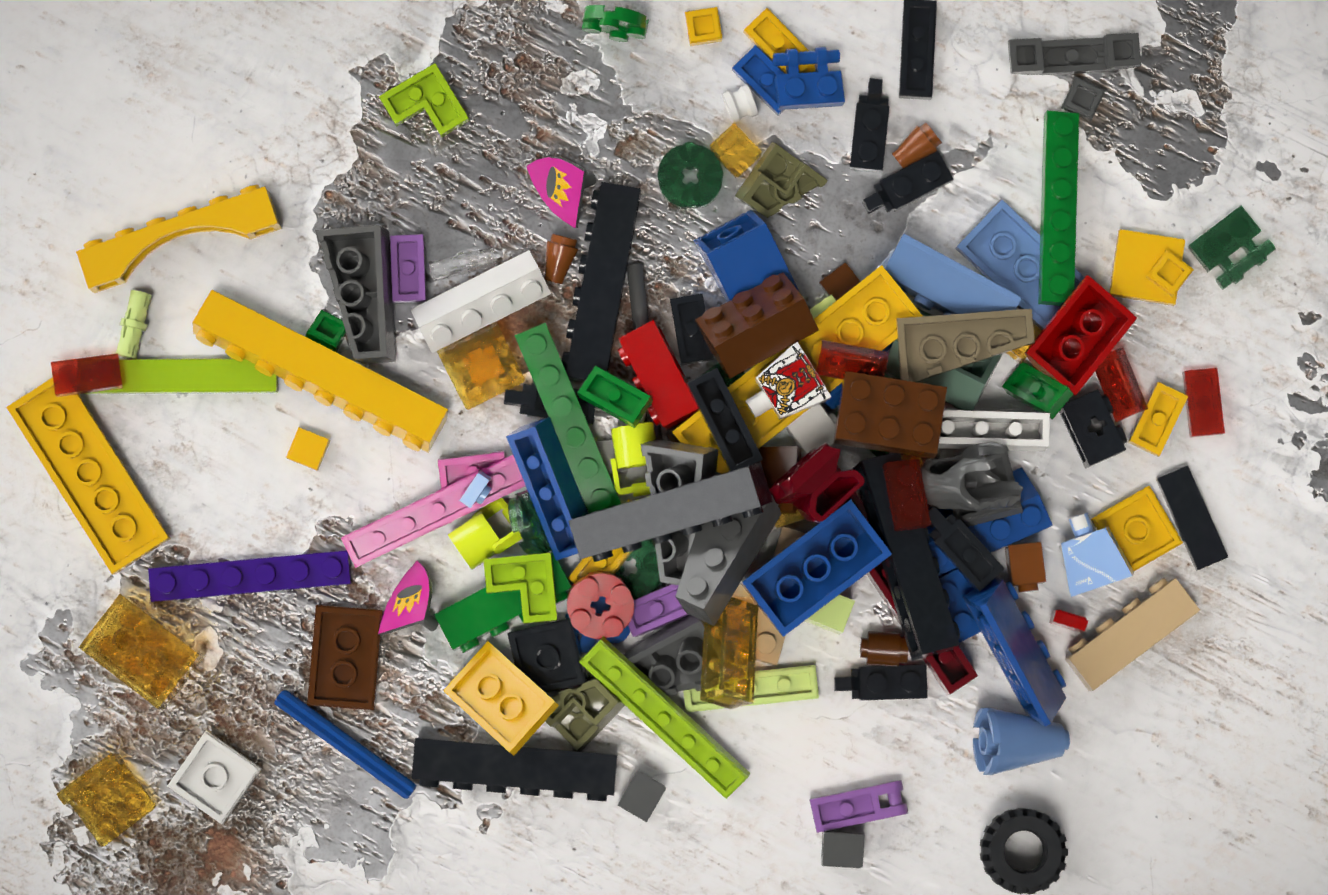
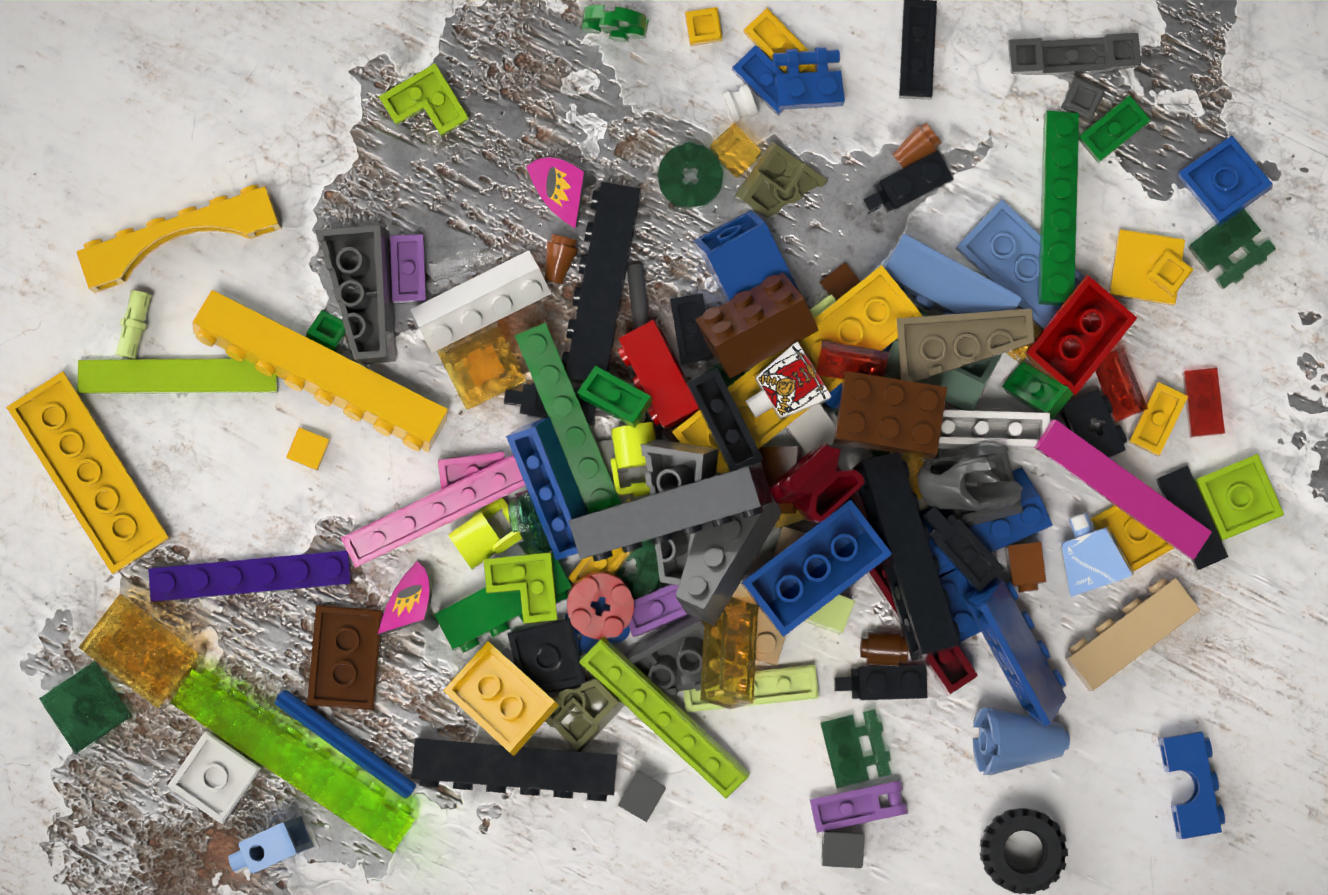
clear red plate [51,353,123,397] -> none
clear yellow bracket [56,753,156,847] -> none
light blue plate [460,470,492,508] -> none
black hinge [849,78,890,173] -> none
clear red plate [883,459,931,531] -> none
red tile [1049,609,1089,633] -> none
none -> clear green plate [39,661,133,754]
none -> clear neon green brick [170,668,418,854]
none -> light blue torso [228,816,314,874]
none -> clear green plate [820,709,892,788]
none -> dark pink tile [1034,420,1212,560]
none -> green plate [1079,95,1151,164]
none -> blue arch [1158,732,1225,839]
none -> blue plate [1178,136,1273,226]
none -> lime plate [1195,454,1284,541]

